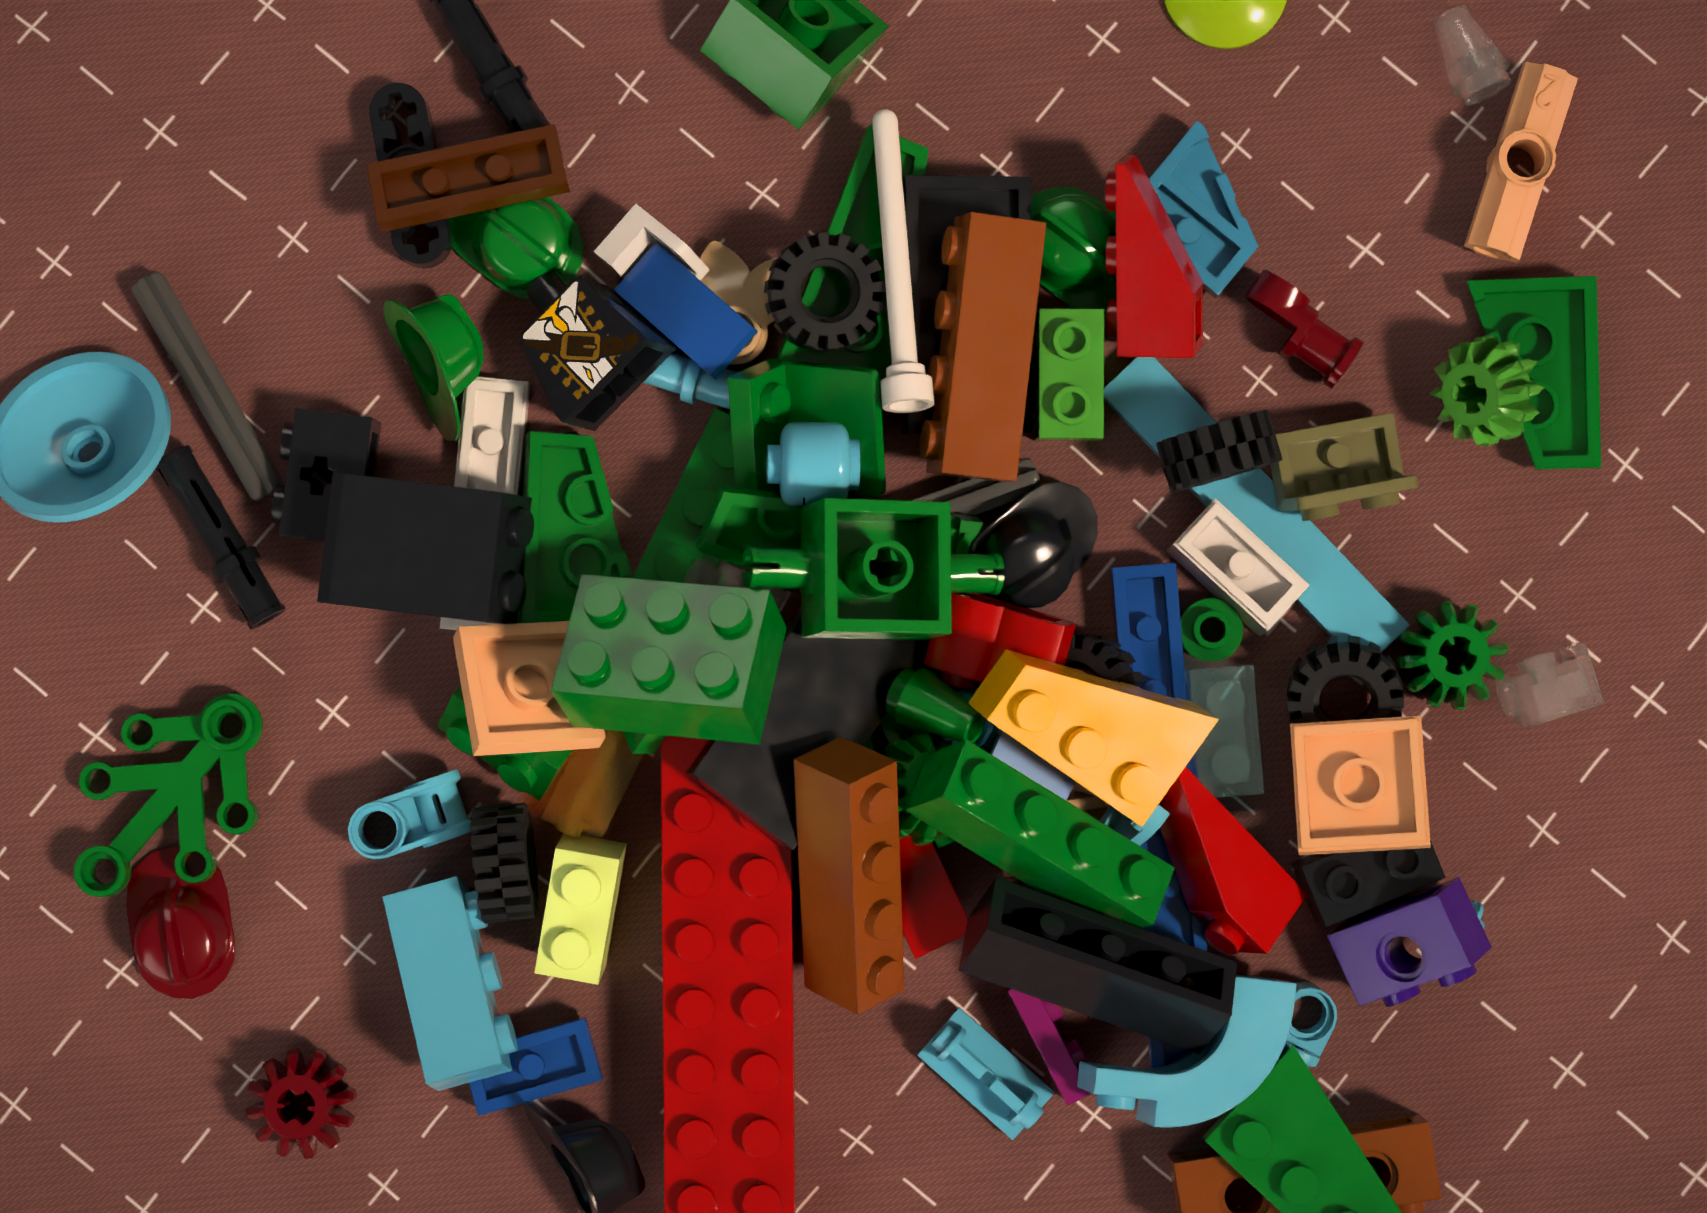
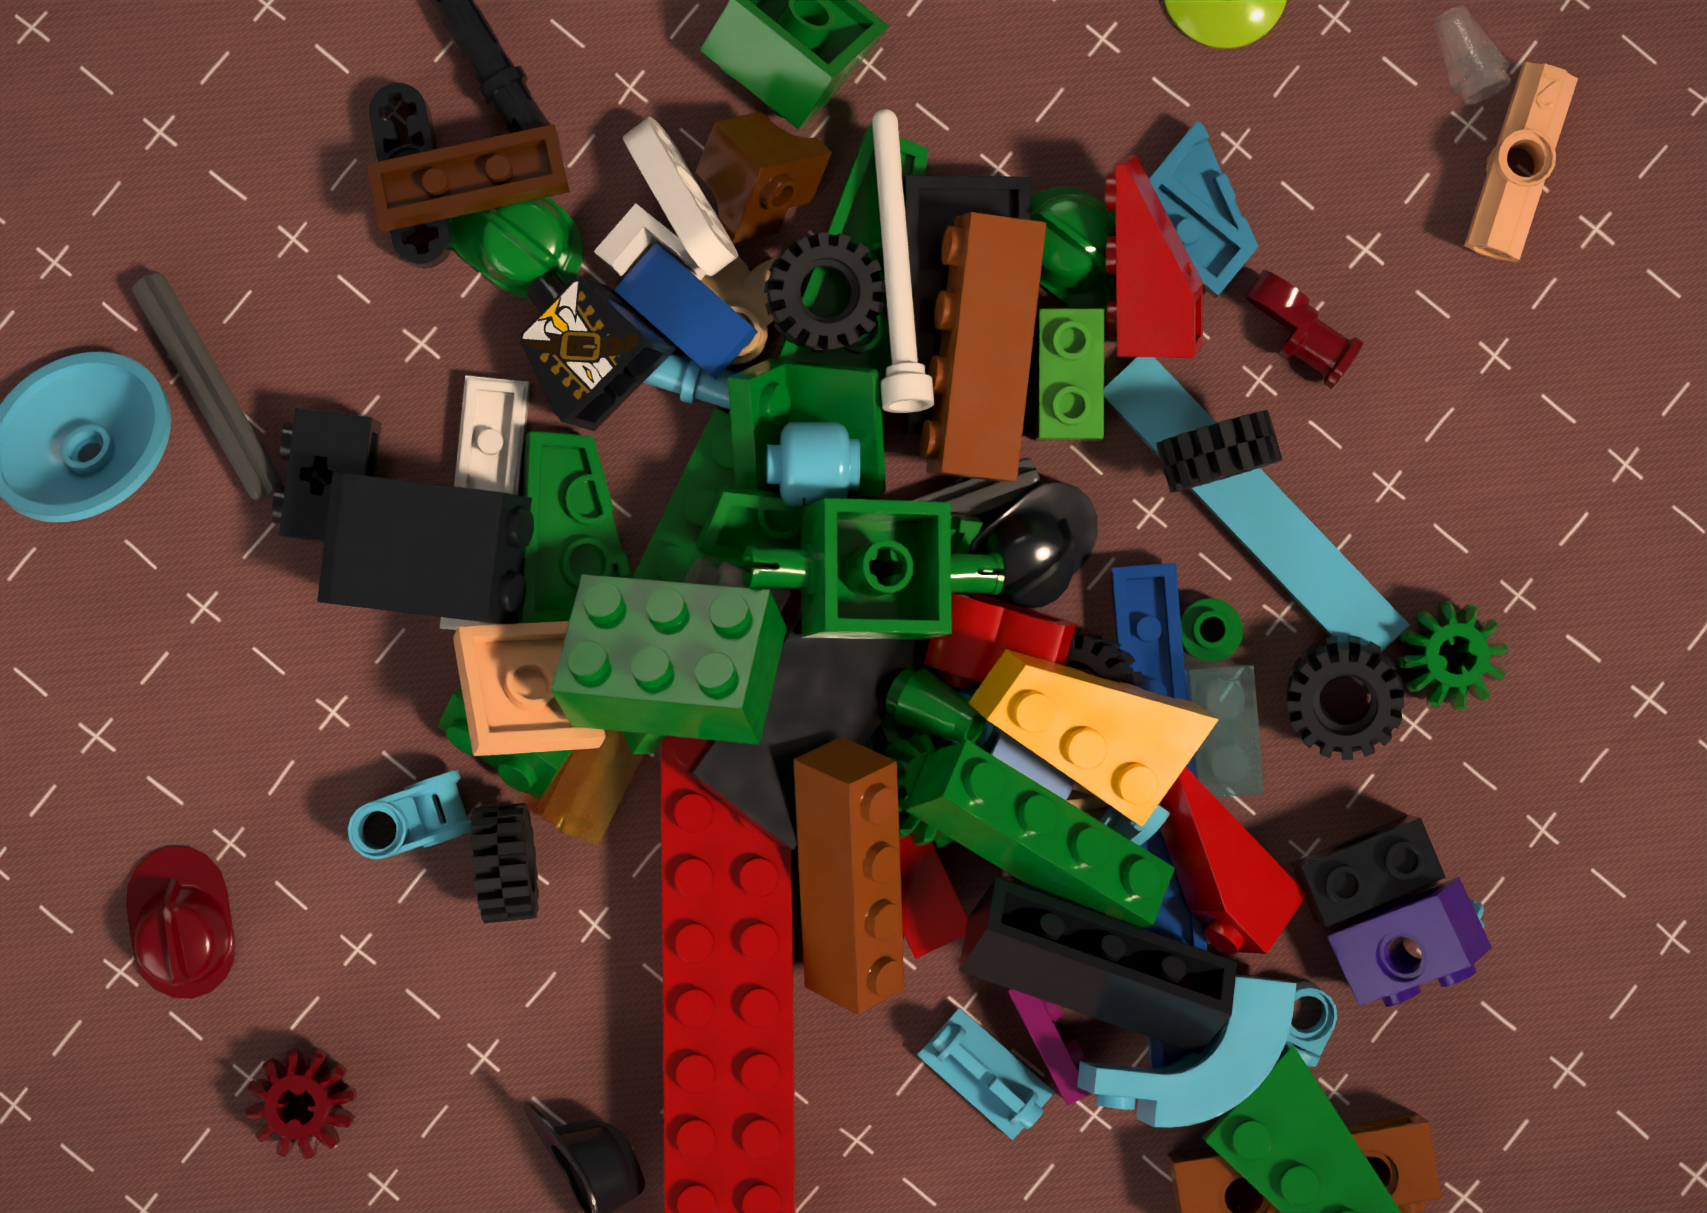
green plant [74,694,263,897] -> none
black pin [155,445,286,630] -> none
medium azure brick [382,876,518,1091] -> none
green piece [383,294,483,441] -> none
blue plate [469,1016,604,1116] -> none
yellowish green brick [534,832,627,985] -> none
white slope [1167,498,1310,636] -> none
olive bracket [1270,413,1419,521] -> none
light nougat tile [1290,716,1431,855] -> none
bright green gear [1429,335,1545,446] -> none
green wing [1466,276,1601,471] -> none
clear brick [1495,642,1605,727] -> none
none -> white beam [623,116,738,276]
none -> reddish brown brick [696,112,832,244]

